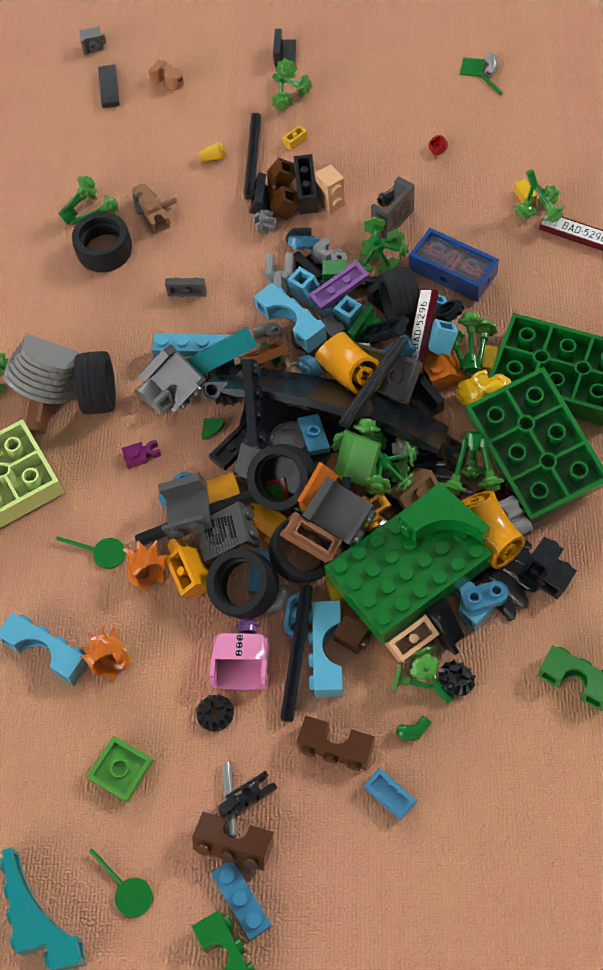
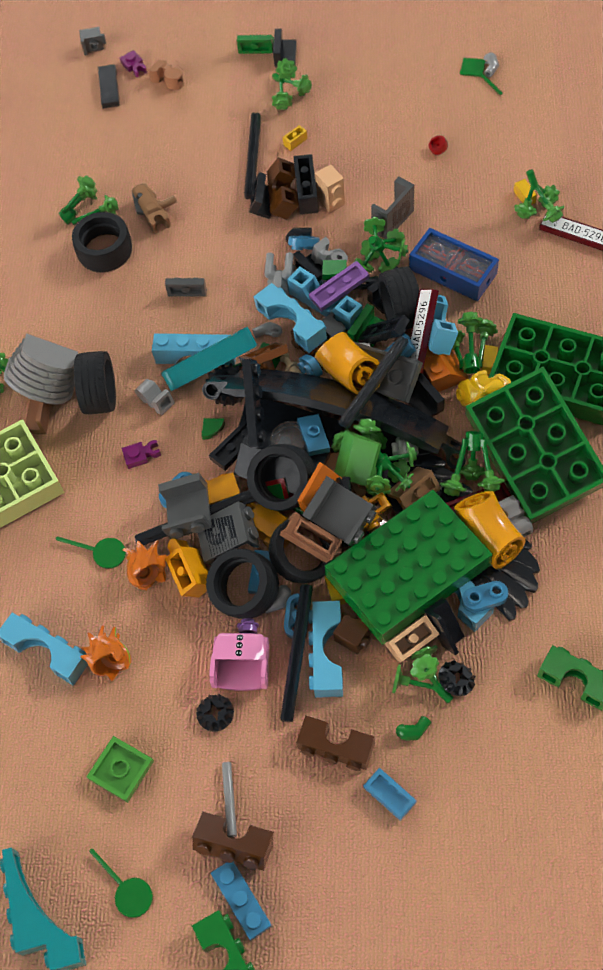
panel [138,344,206,413] -> none
yellow cone [199,141,227,162] -> none
black hinge [217,771,277,817] -> none
light grey gear [253,209,277,234] -> none
black pin [377,186,394,207] -> none
green arch [399,482,490,543] -> none
black gear [433,300,465,322] -> none
black brick [518,536,577,600] -> none
none -> magenta plate [119,50,147,78]
none -> green panel [237,35,274,54]

